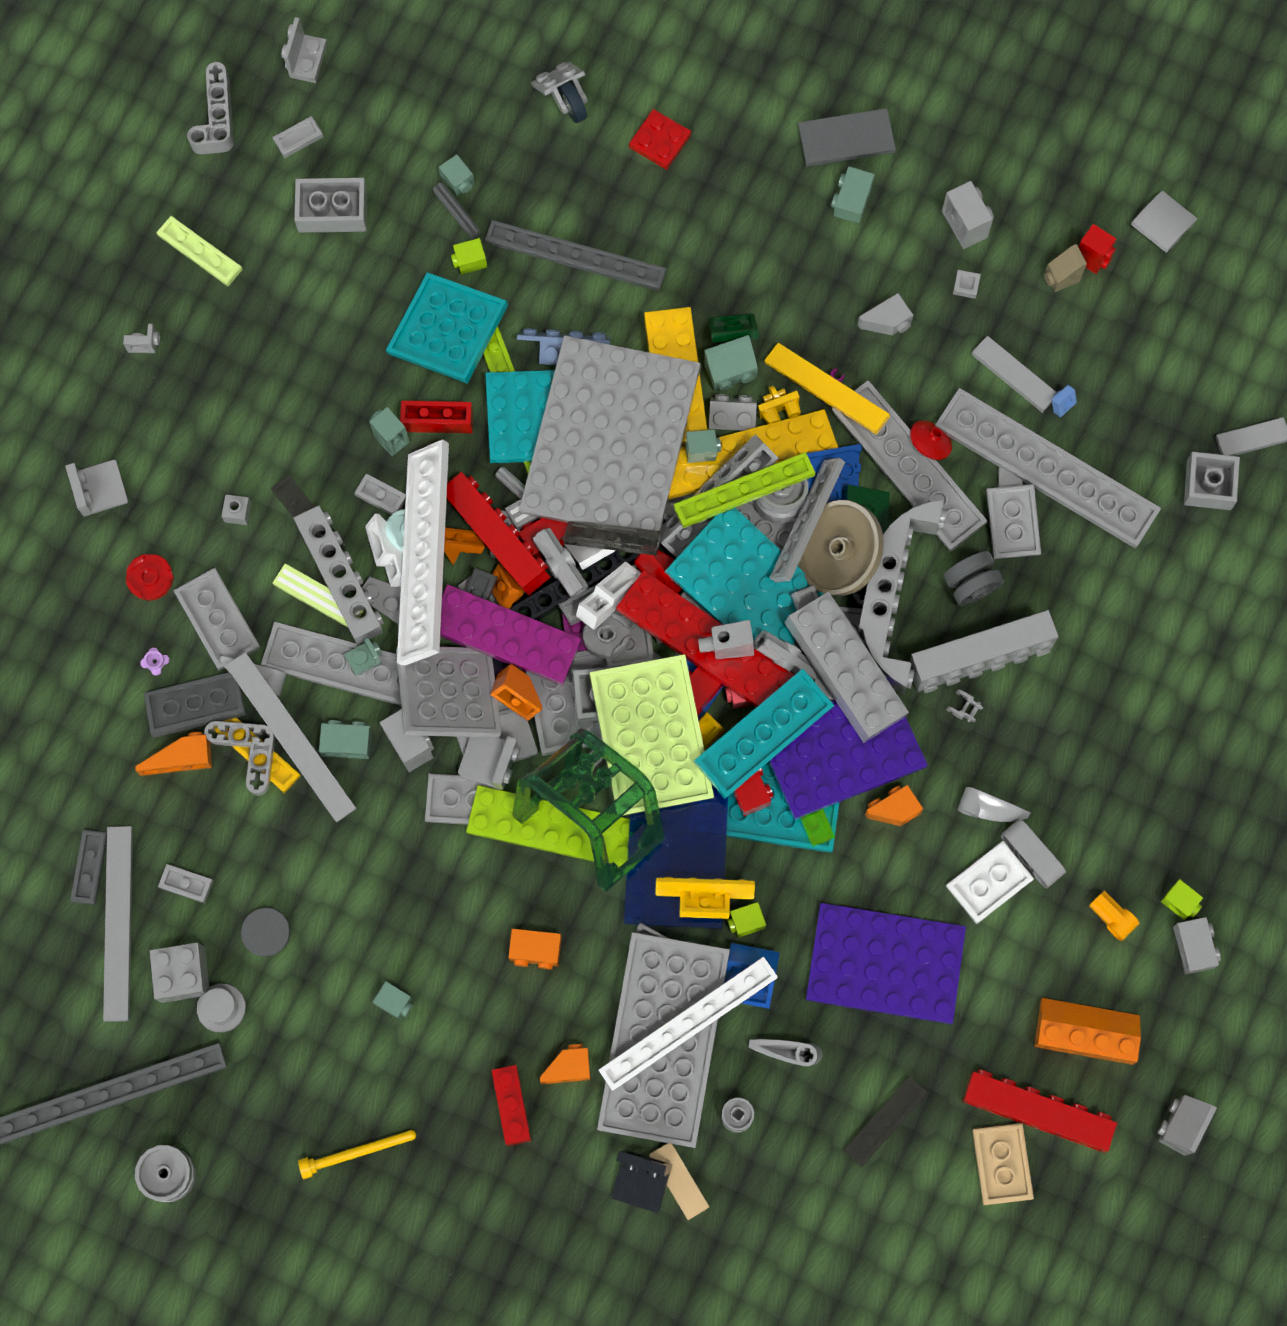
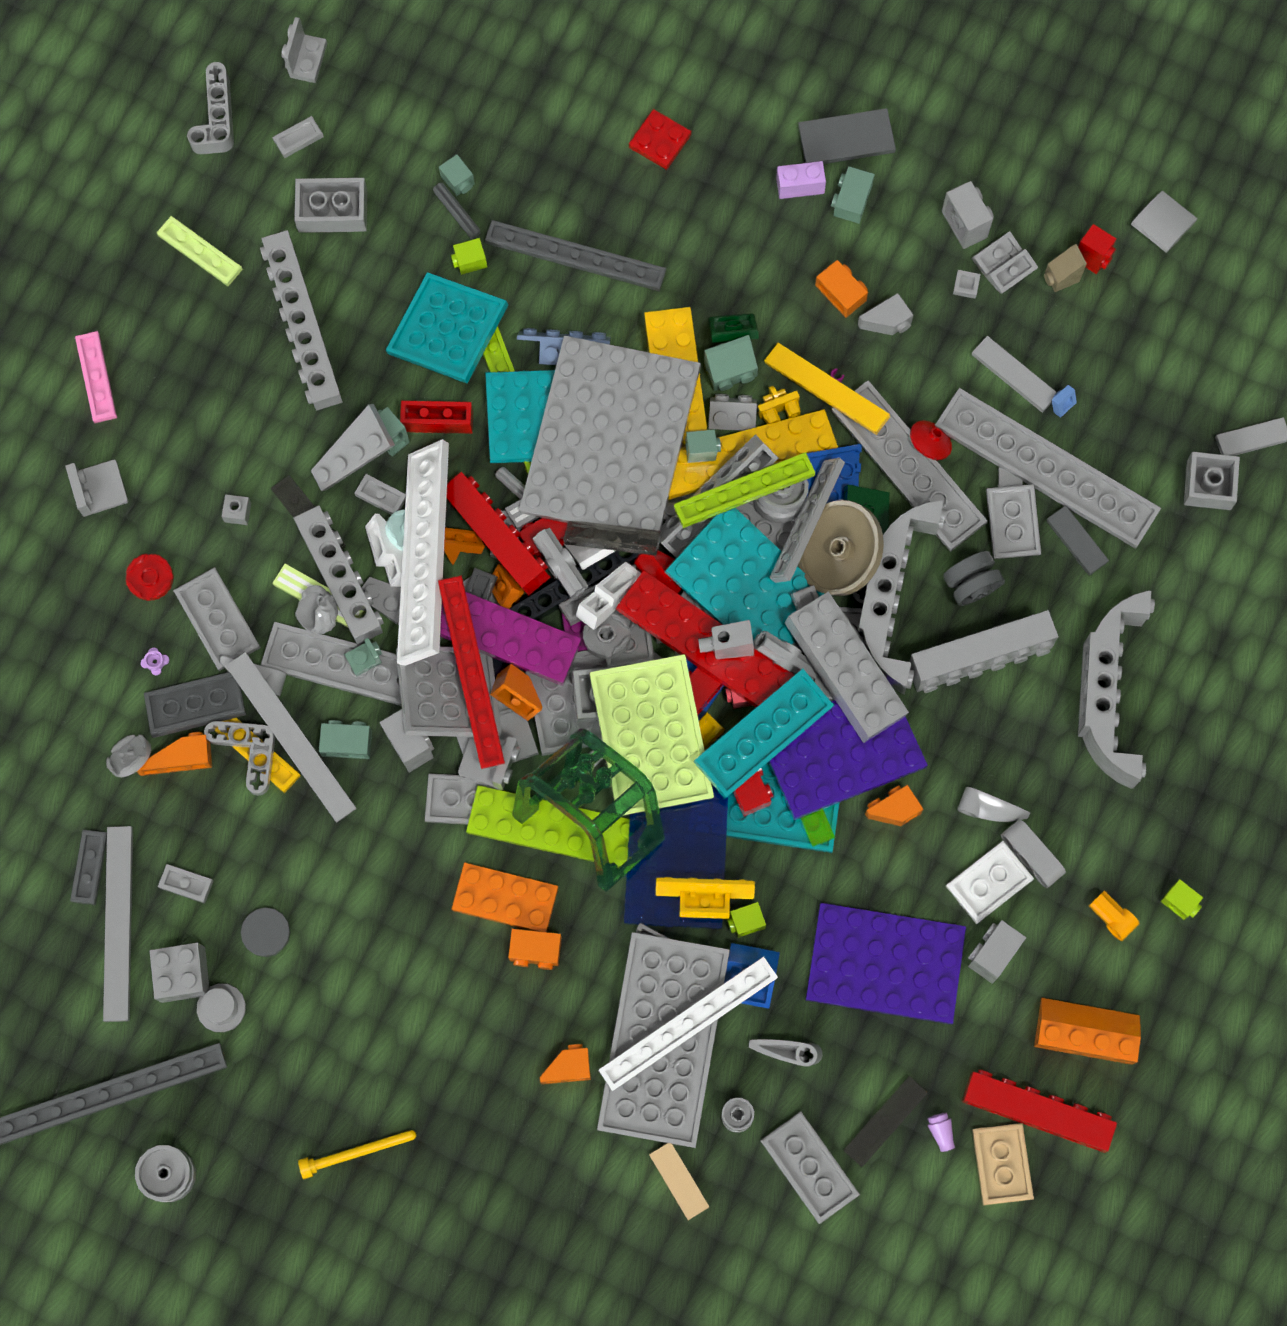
light grey bracket [123,324,160,353] -> none
sand green brick [373,981,413,1020] -> none
red brick [492,1065,532,1146] -> none
light grey plate [531,62,588,123] -> none
black bracket [612,1149,673,1213] -> none
light grey piece [946,689,983,722] -> none
light grey slope [1158,1095,1217,1156] -> none
light grey brick [1173,917,1221,975] -> none
none -> bright pink tile [75,331,117,423]
none -> light grey tile [106,734,151,778]
none -> light grey brick [260,230,343,411]
none -> light grey hair [295,585,338,634]
none -> light grey wing [311,404,395,491]
none -> red tile [438,575,505,769]
none -> orange plate [452,863,559,932]
none -> light grey tile [761,1112,860,1224]
none -> lavender brick [776,161,826,199]
none -> orange brick [815,260,868,318]
none -> lavender cone [927,1112,955,1152]
none -> light grey brick [968,920,1026,984]
none -> light grey slope [972,231,1038,294]
none -> dark grey tile [1046,506,1109,576]
none -> light grey slope [1078,591,1155,789]

